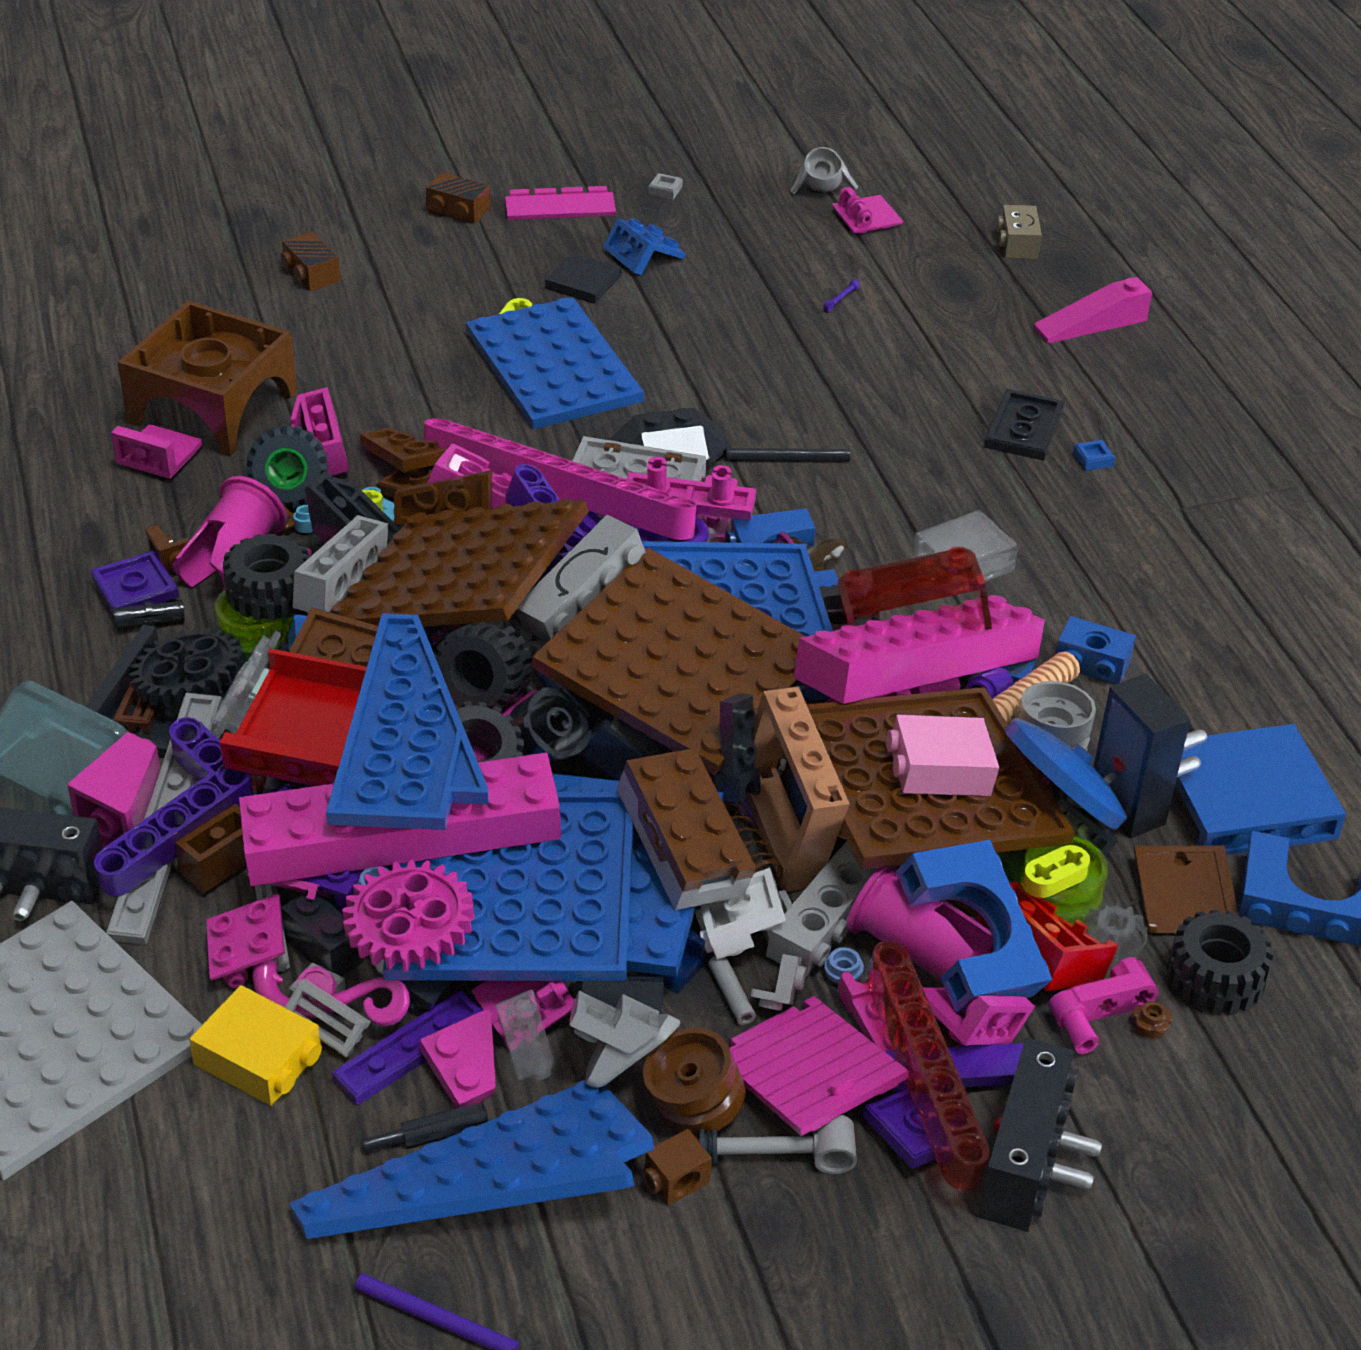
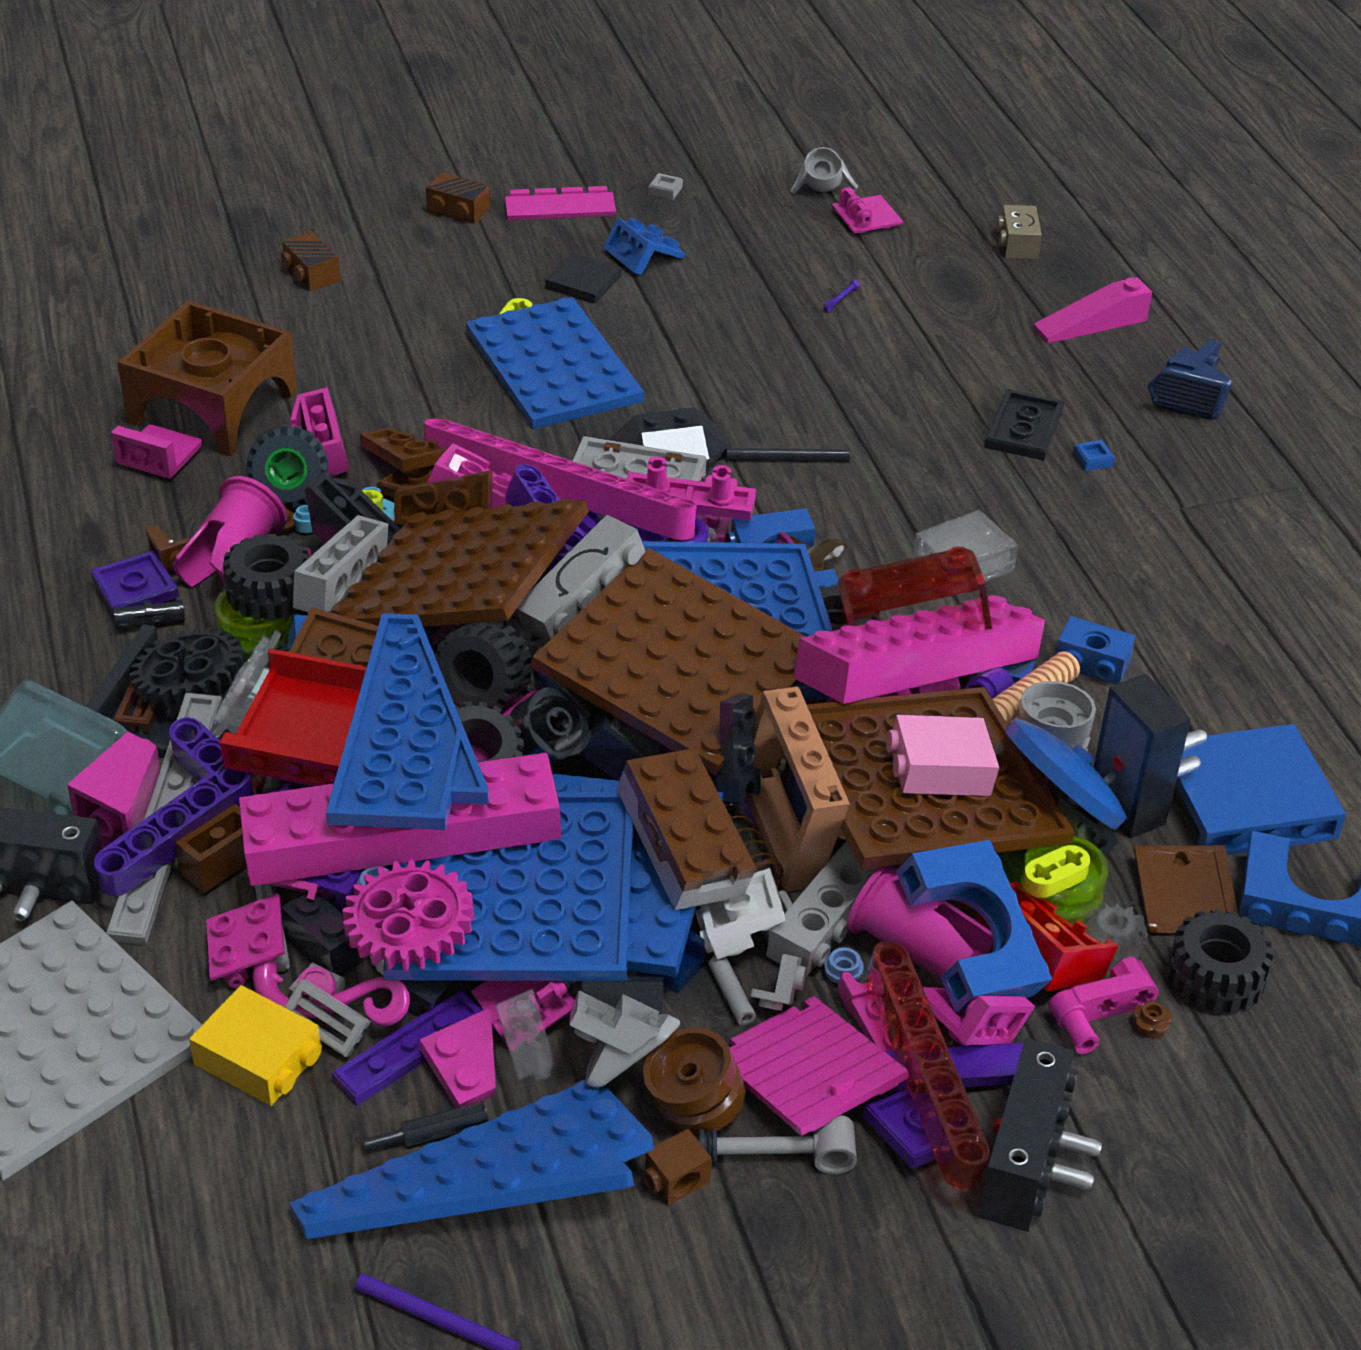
none -> dark blue piece [1147,338,1232,419]

